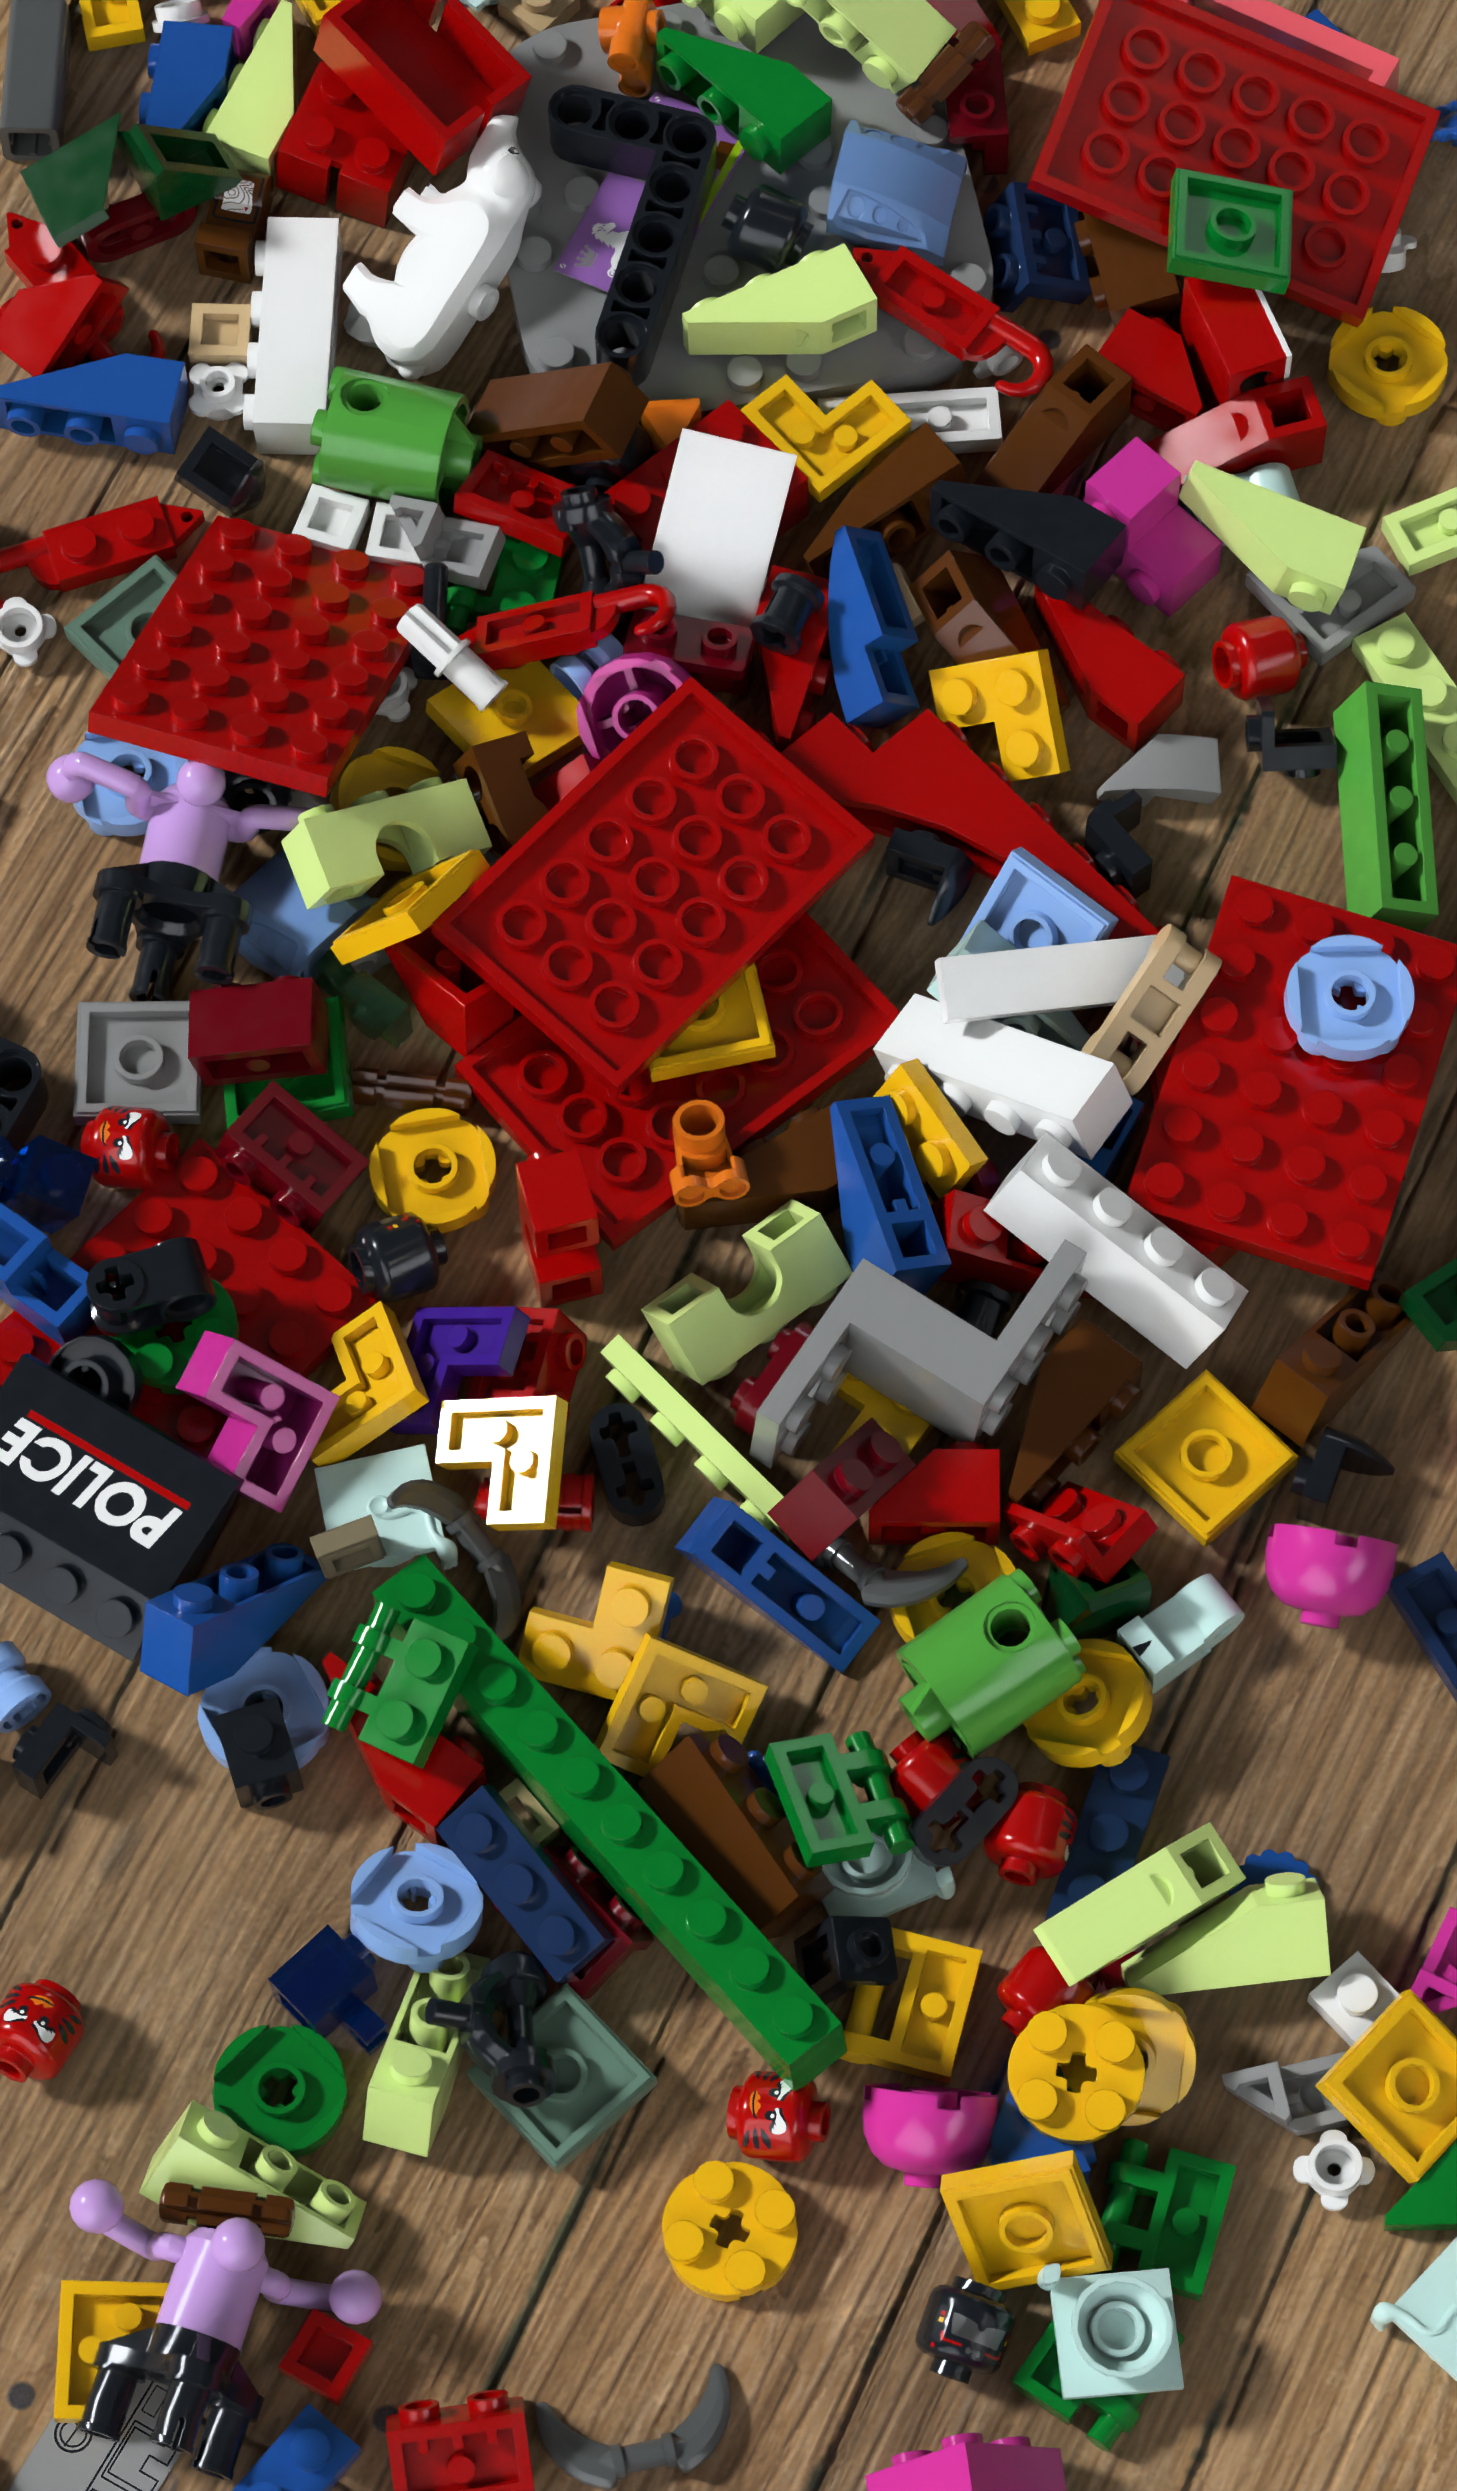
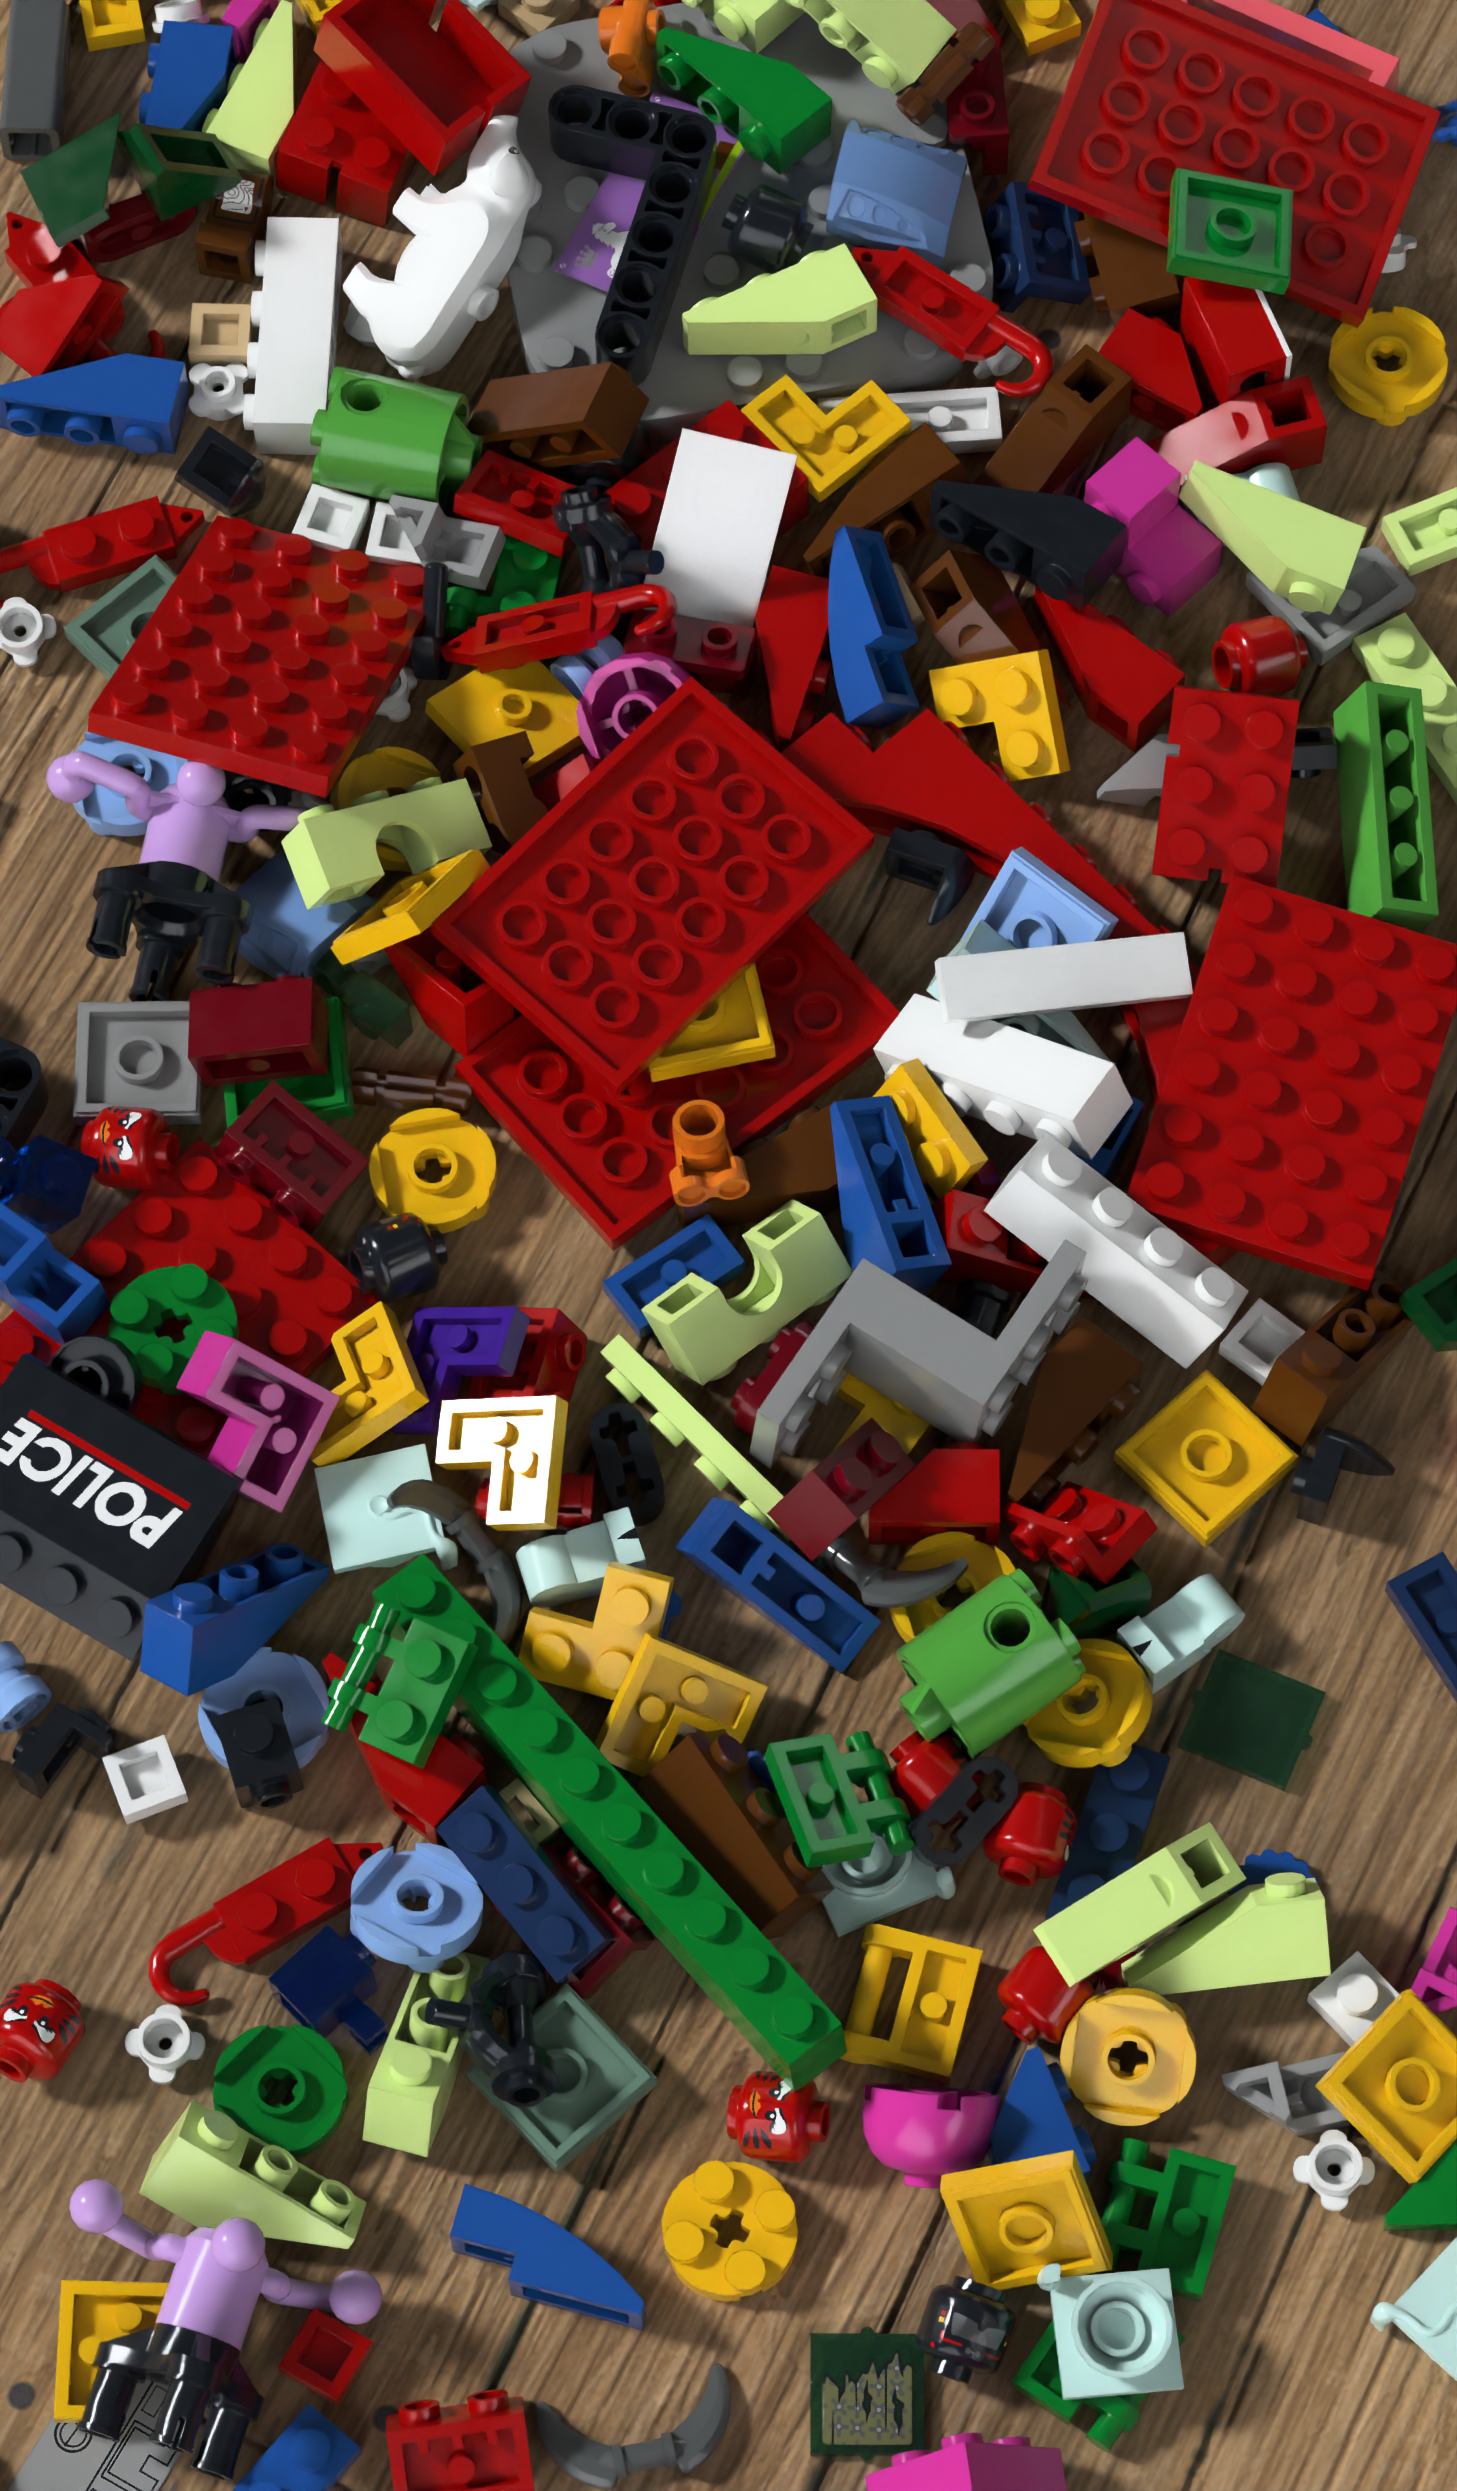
black piece [86,1237,217,1338] -> none
reddish brown axle [159,2182,295,2238] -> none
dark tan tile [309,1514,387,1579] -> none
white axle [397,603,509,712] -> none
red arch [515,1148,603,1308] -> none
orange slope [641,398,703,452] -> none
black bush [749,573,825,656] -> none
black bracket [794,1916,898,2005] -> none
yellow plate [1008,2004,1145,2144] -> none
tan plate [1081,923,1222,1096] -> none
black bracket [1084,789,1153,899] -> none
dark pink cylinder [1265,1524,1398,1629] -> none
light blue plate [1284,935,1415,1061] -> none
none -> white plate [102,1735,189,1825]
none -> white plate [125,2004,206,2084]
none -> red plate [148,1837,383,2007]
none -> blue slope [450,2184,646,2331]
none -> light aqua leg [516,1507,646,1607]
none -> blue plate [603,1214,745,1339]
none -> piece [810,2327,924,2463]
none -> red piece [1152,685,1300,889]
none -> clear green piece [1177,1649,1326,1791]
none -> white plate [1219,1298,1305,1386]

